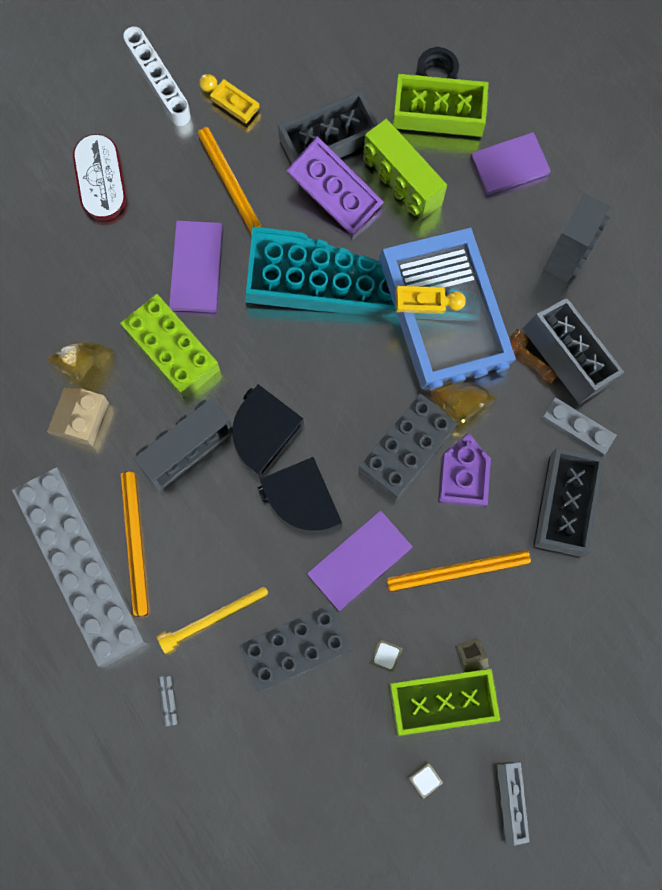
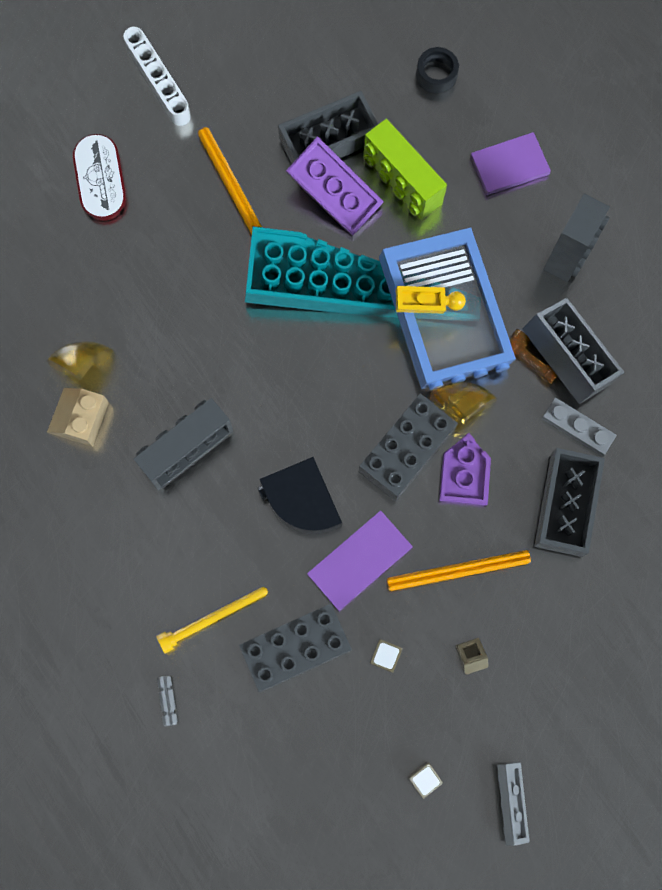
light grey brick [12,467,148,668] -> none
lime brick [120,294,220,400] -> none
light orange axle [120,471,148,616] -> none
medium lavender tile [169,221,223,313] -> none
yellow plate [199,74,260,124] -> none
black brick [232,384,304,479] -> none
lime brick [389,669,500,736] -> none
lime brick [393,74,489,137] -> none

